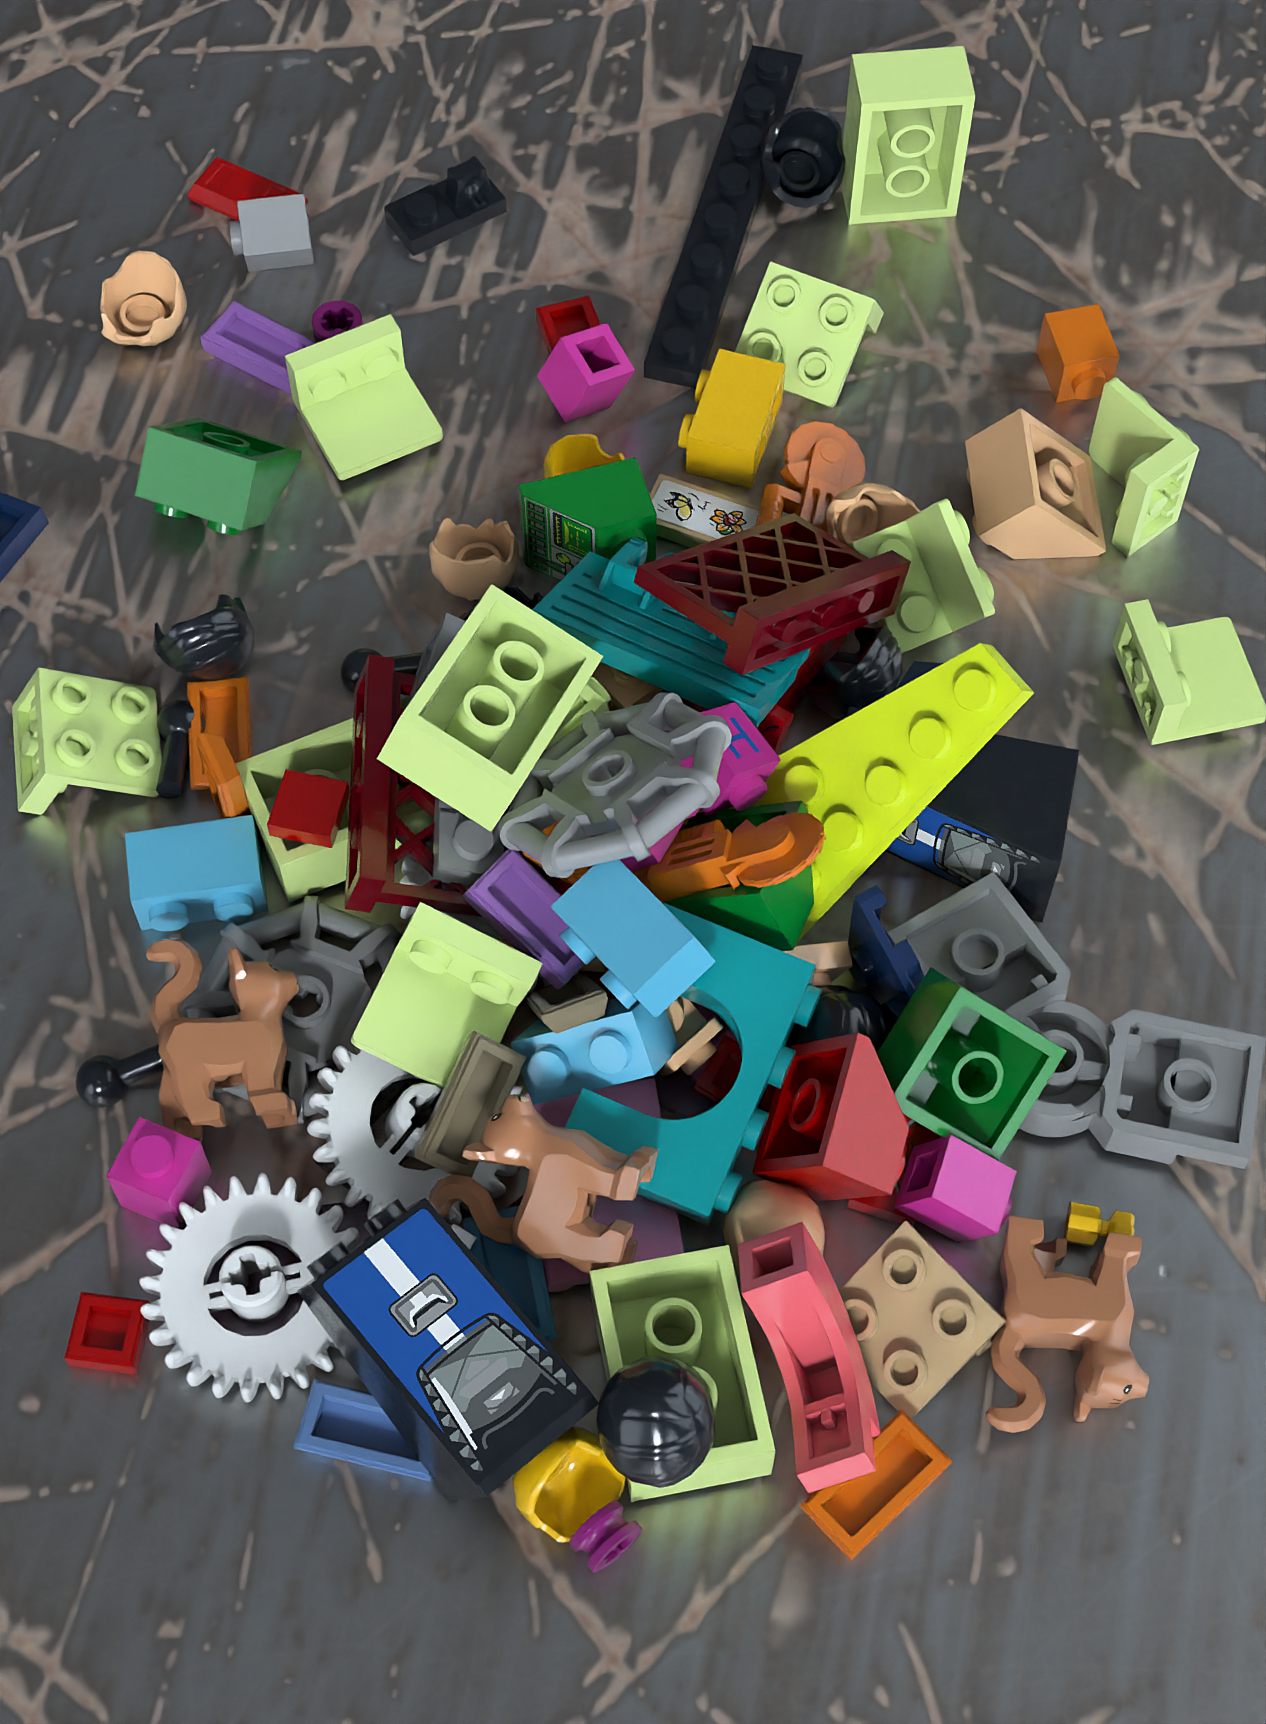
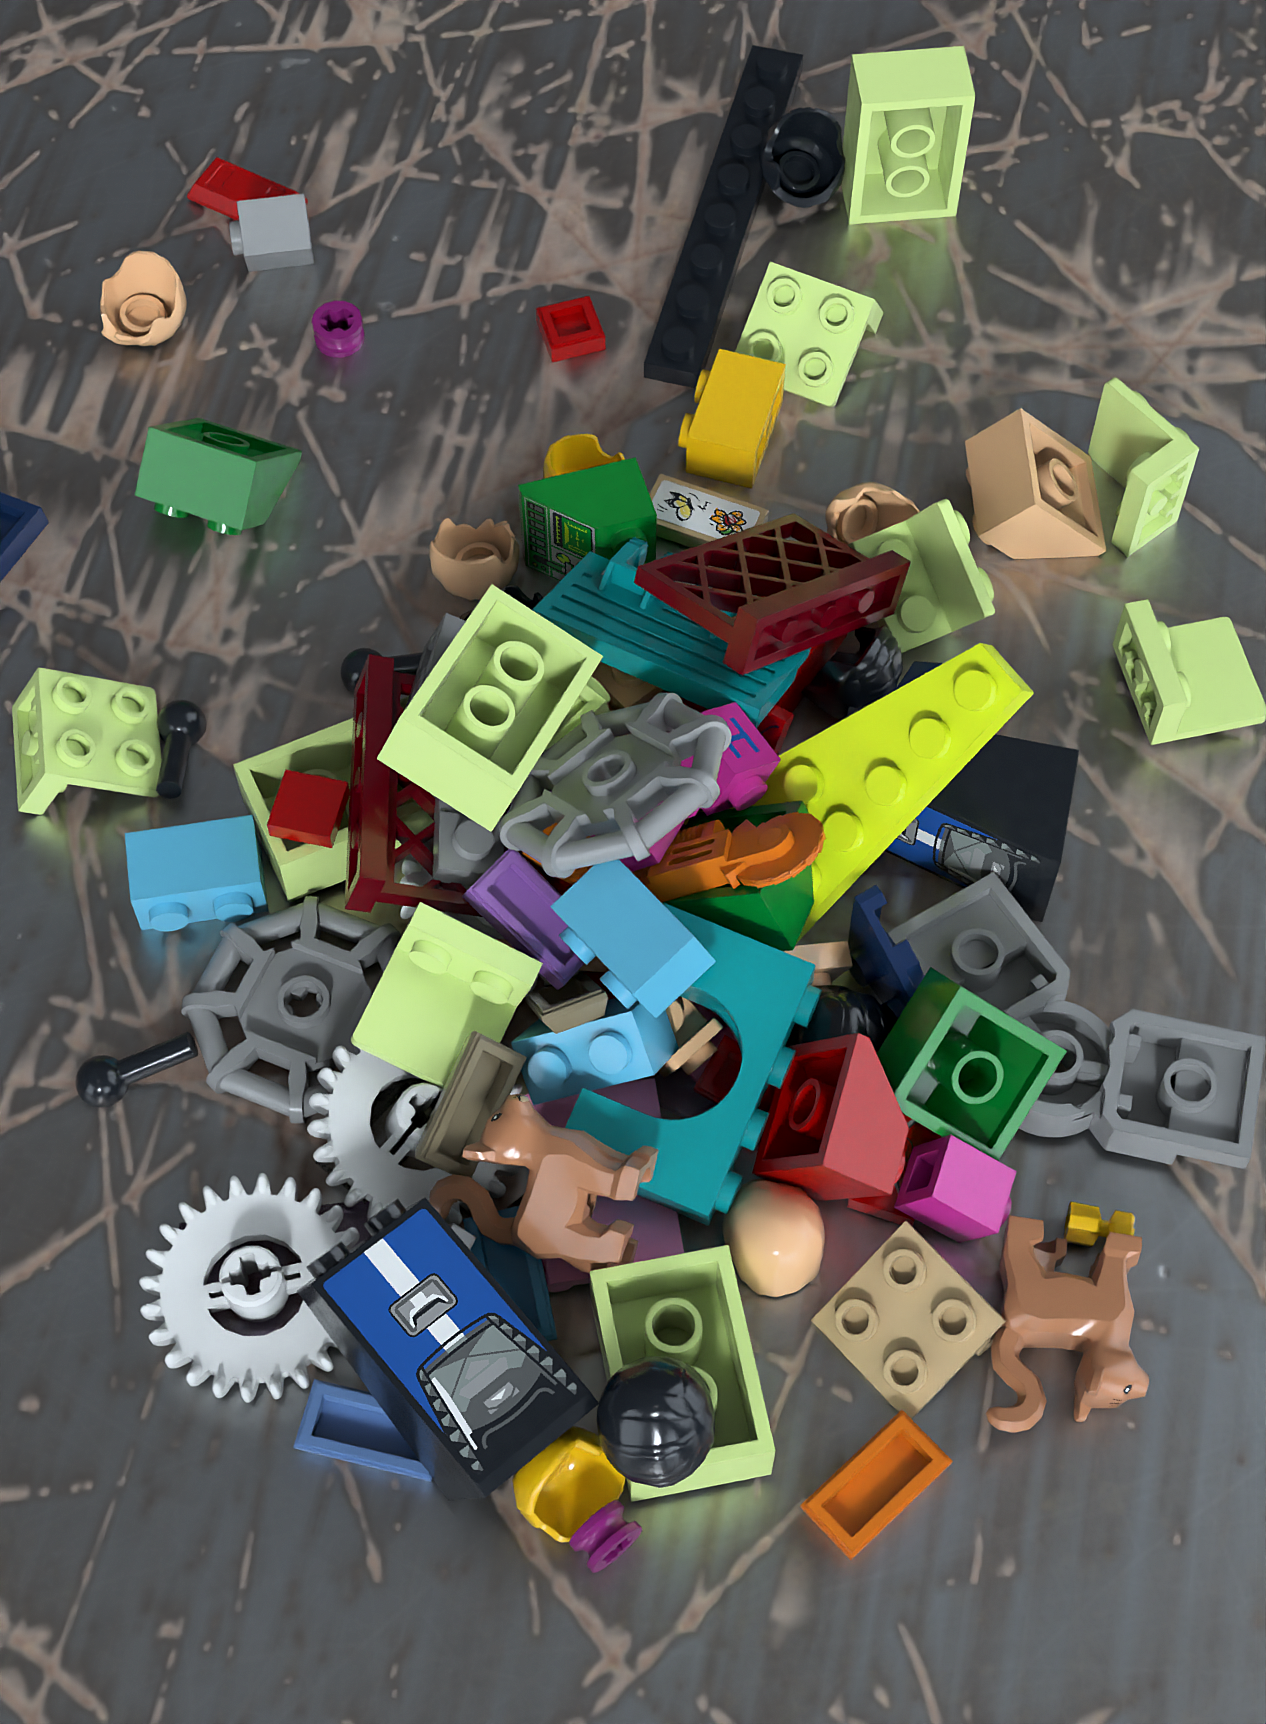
red tile [64,1292,150,1375] -> none
dark pink brick [106,1117,212,1230] -> none
nougat animal [146,938,299,1141] -> none
black hair [153,594,254,681] -> none
orange tile [187,677,253,791] -> none
orange tile [196,732,251,819] -> none
medium lavender tile [200,301,317,396] -> none
yellowish green bracket [285,314,443,480] -> none
black hinge [384,156,507,256] -> none
dark pink brick [537,323,635,423] -> none
coral arch [738,1221,881,1493] -> none
orange piece [755,421,865,564] -> none
orange brick [1036,304,1120,403] -> none

